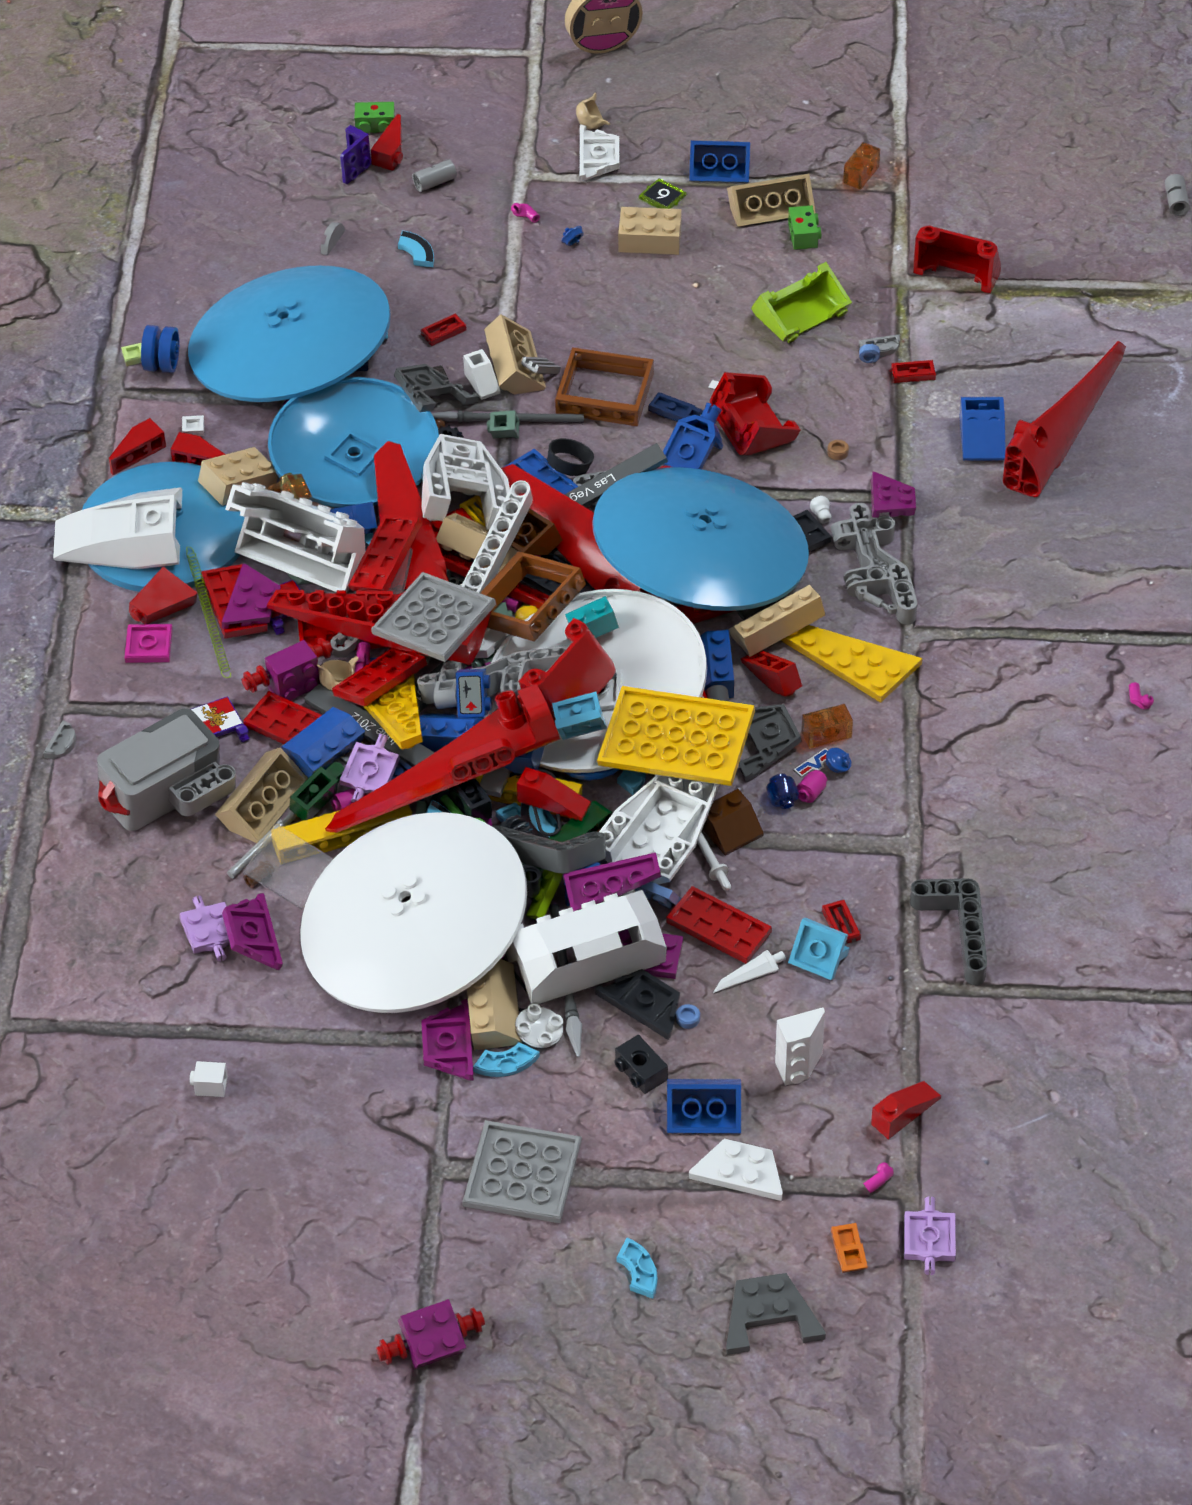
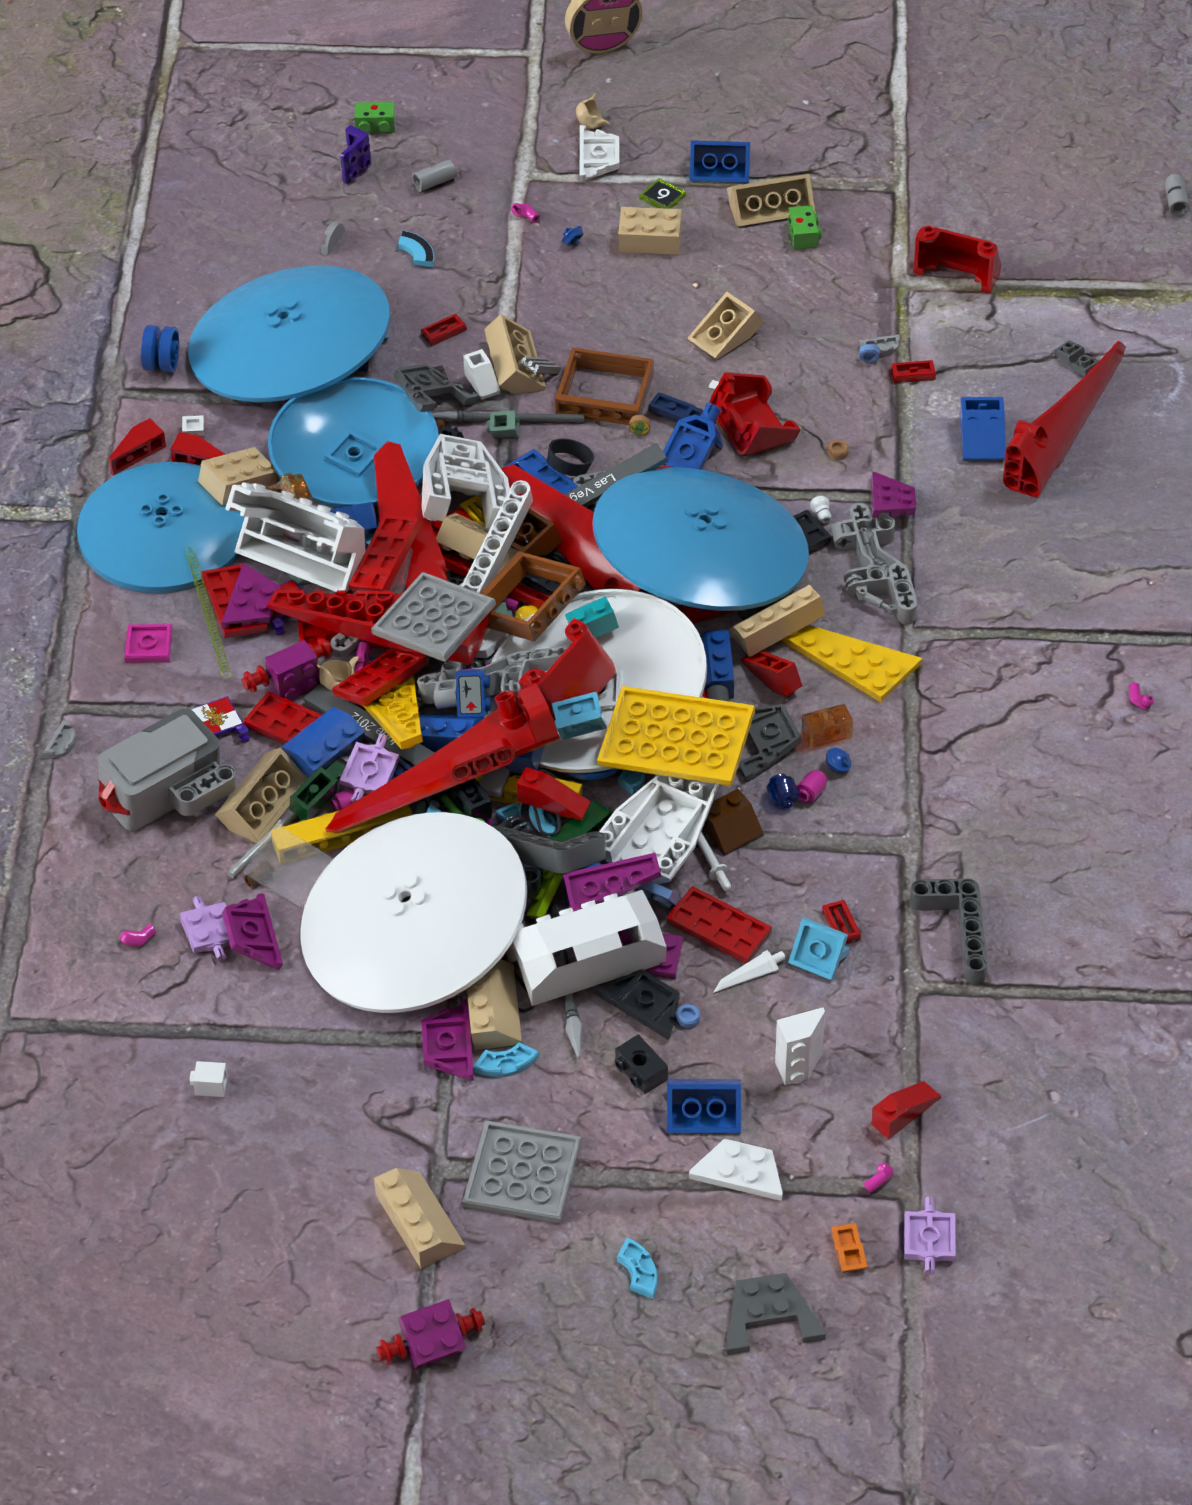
white wedge [53,488,183,569] -> none
yellowish green tile [121,343,142,366] -> none
red slope [129,567,197,624] -> none
red slope [371,114,403,171] -> none
white dish [515,1004,563,1048] -> none
lime windscreen [751,262,852,343] -> none
sticker [794,748,828,777] -> none
clear orange brick [843,142,880,190] -> none
none -> dark pink arm [120,924,156,947]
none -> tan slope [374,1168,466,1269]
none -> tile [629,415,651,435]
none -> tan slope [687,292,763,360]
none -> dark grey slope [1055,340,1099,376]

